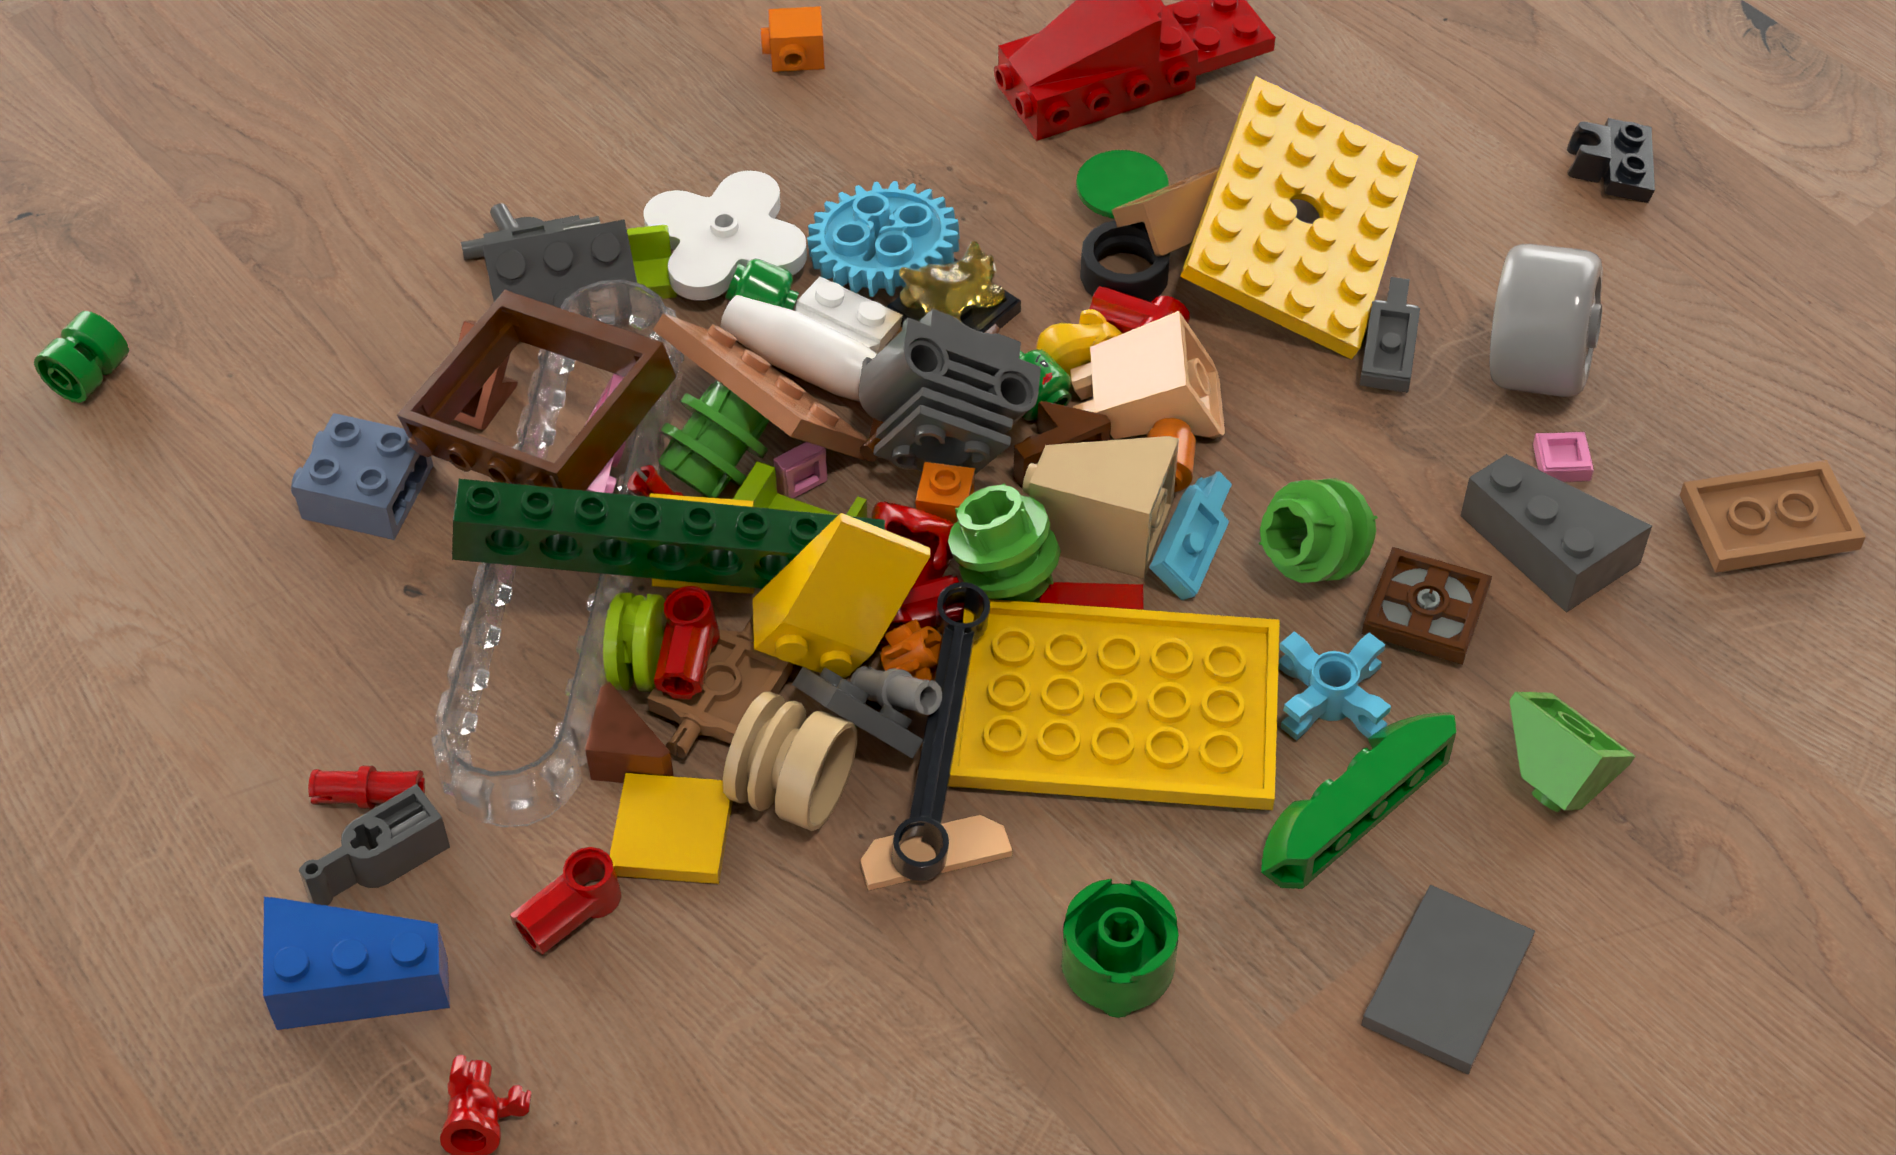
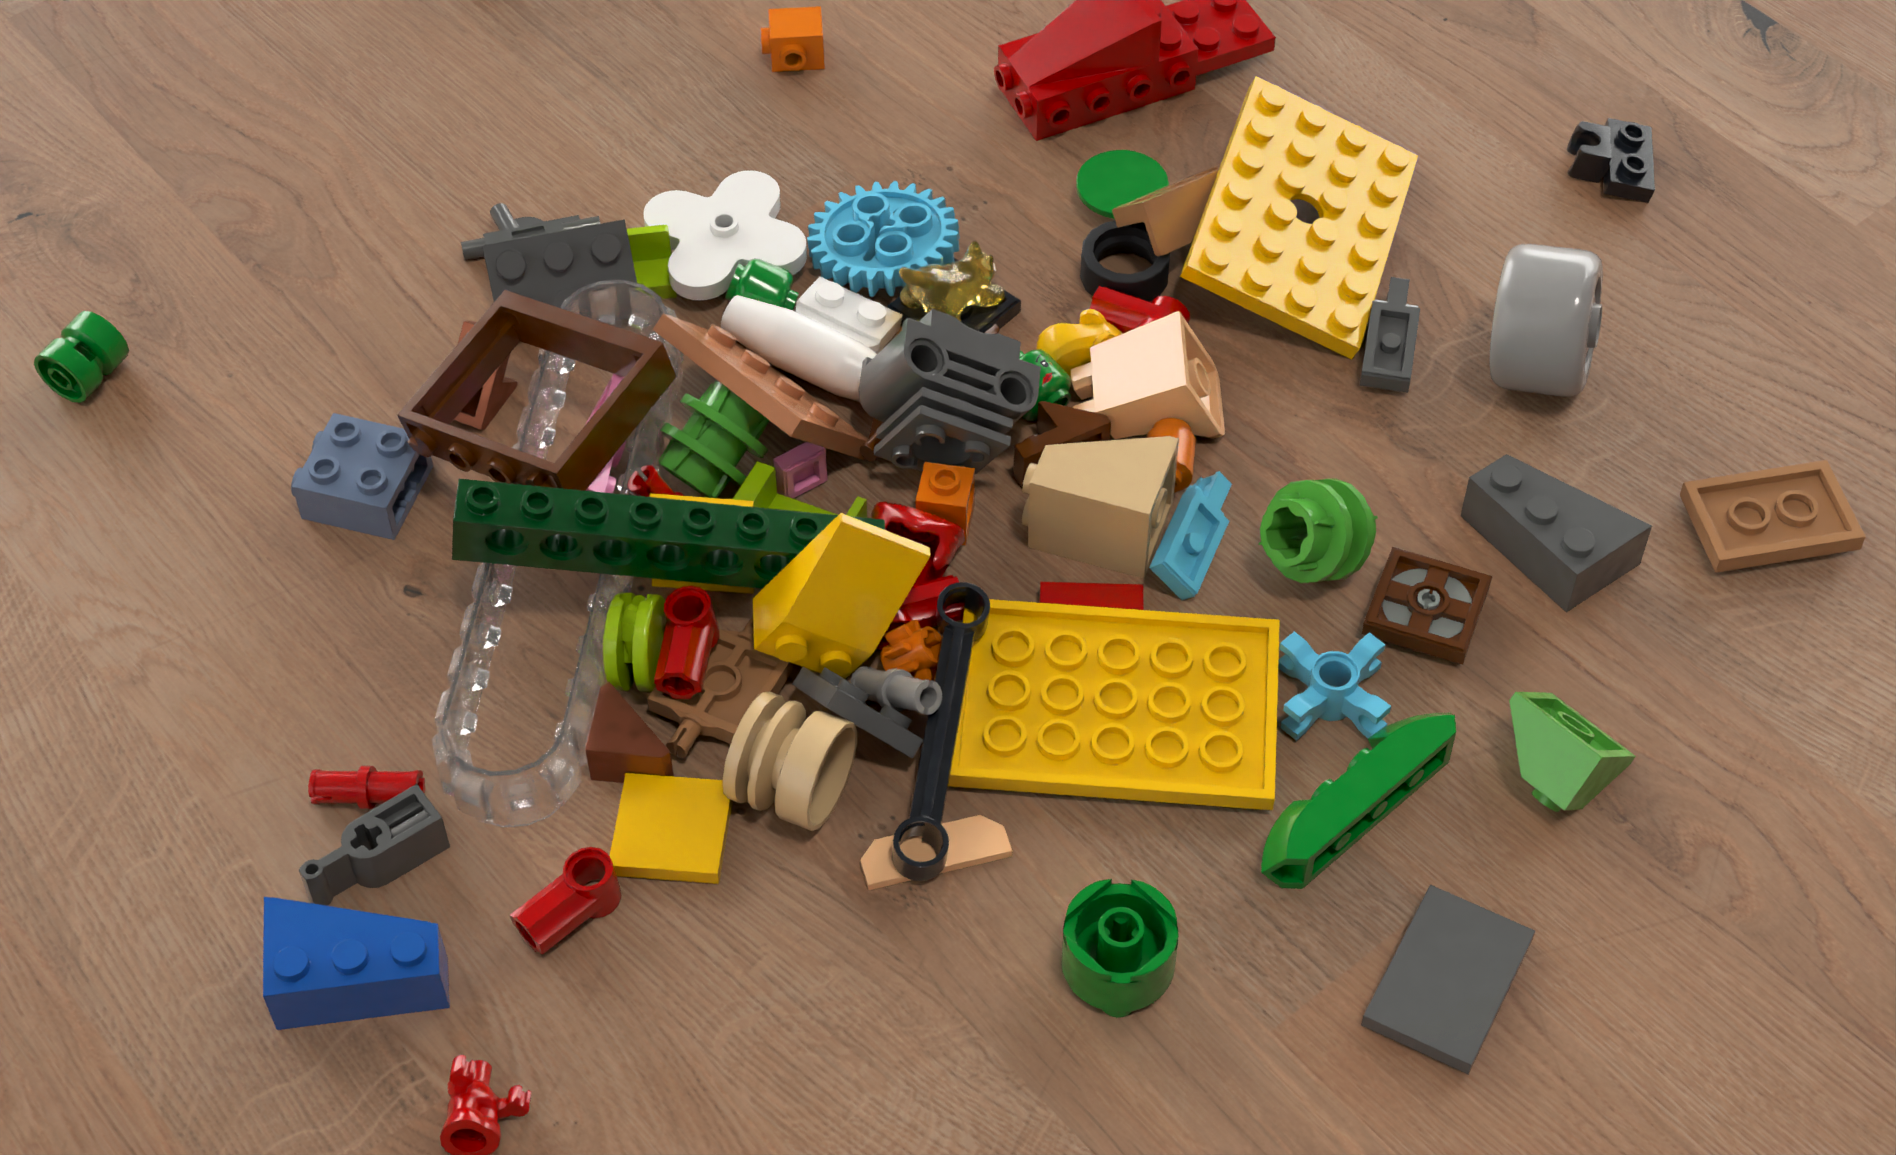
bright green piece [948,483,1061,602] -> none
bright pink tile [1533,432,1594,482] -> none

